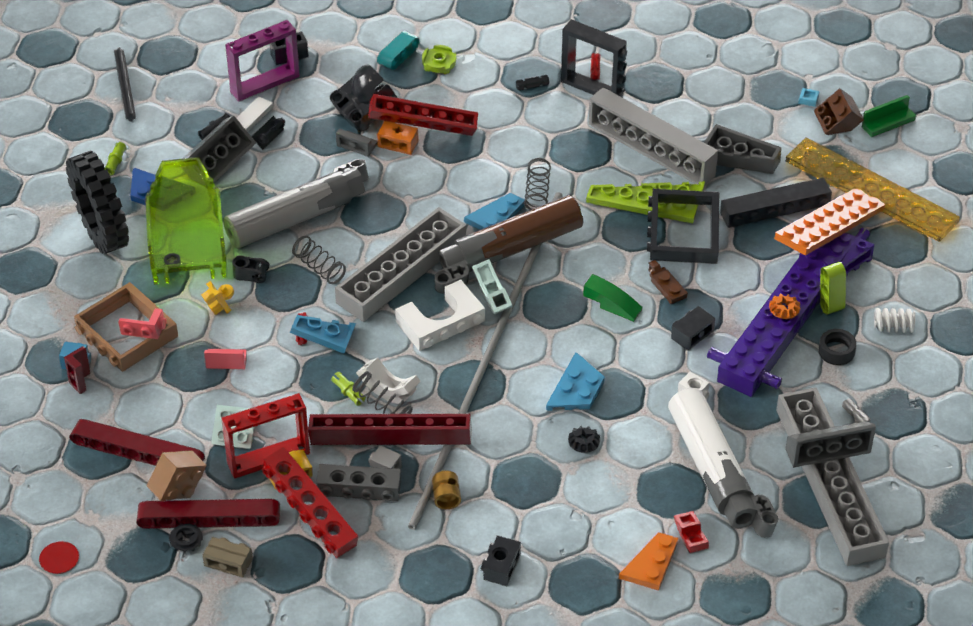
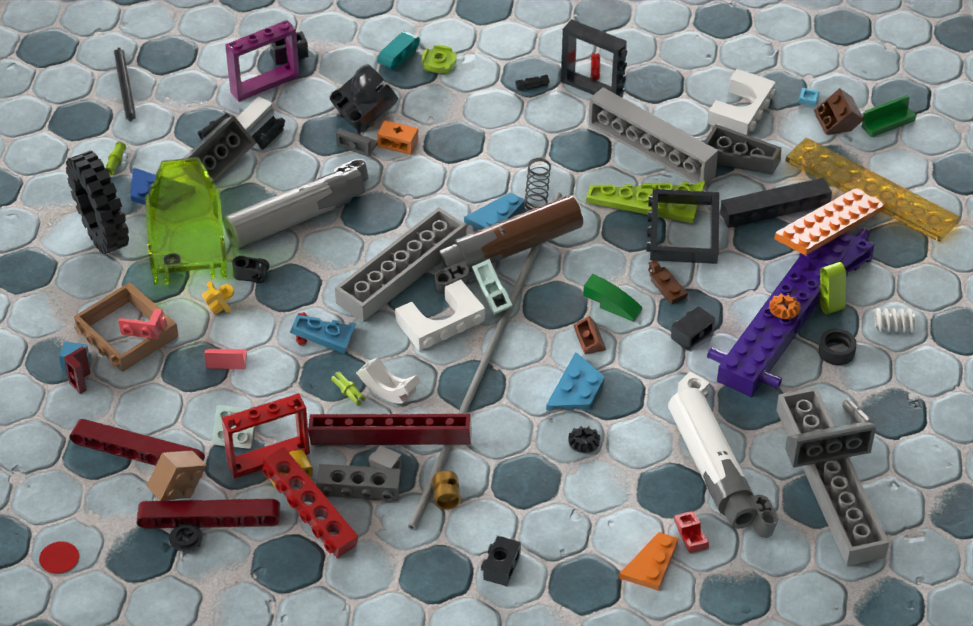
dark tan brick [203,537,253,578] -> none
dark grey piece [292,235,346,285] -> none
dark grey piece [352,371,413,414] -> none
red brick [368,94,479,136] -> none
none -> copper slope [573,316,606,354]
none -> white arch [708,69,777,135]

